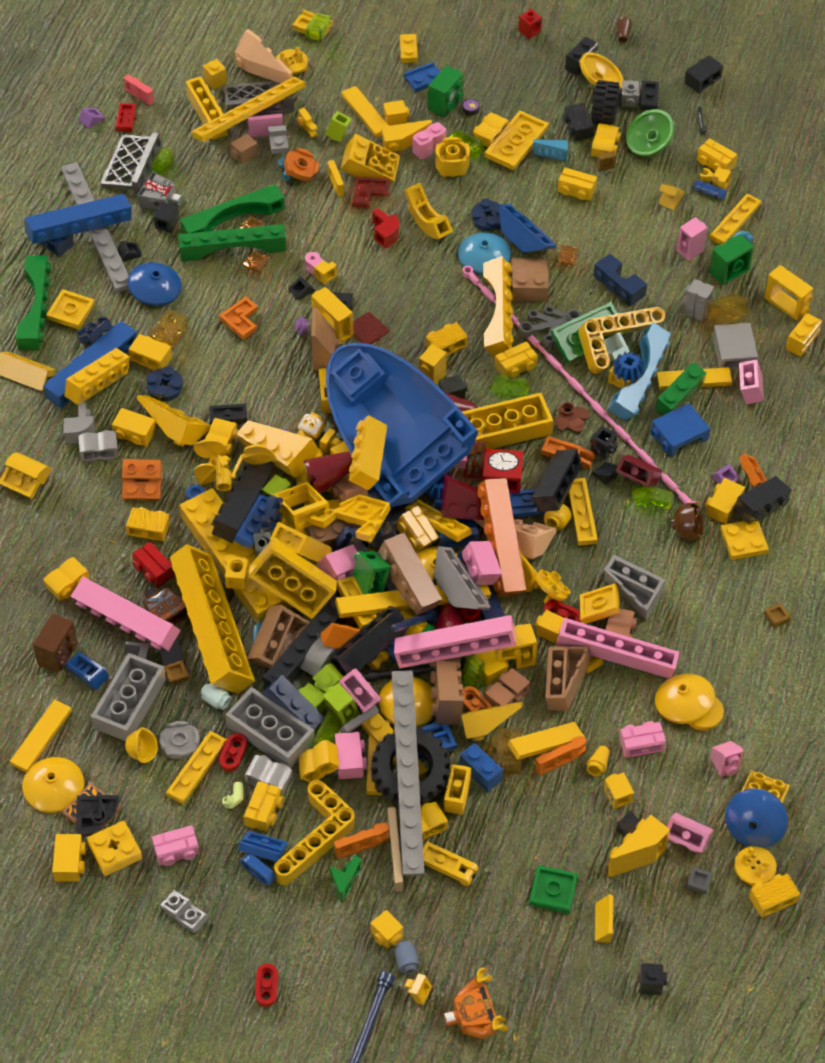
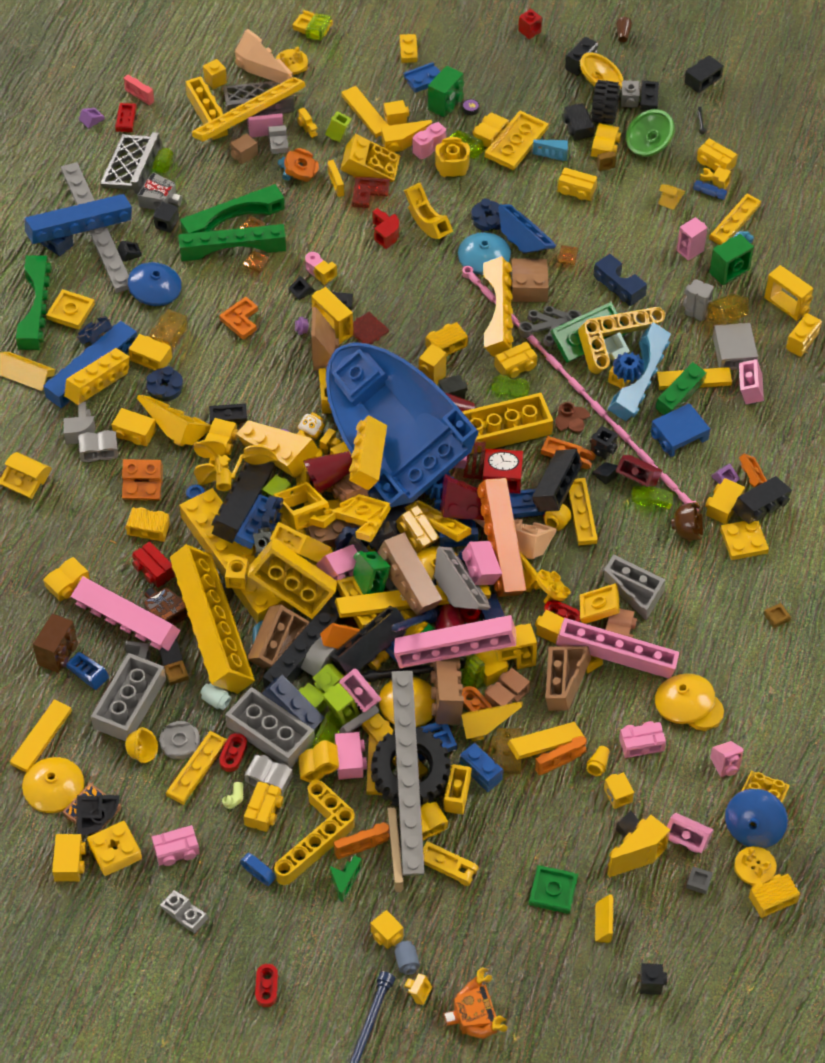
blue plate [238,831,288,862] -> none

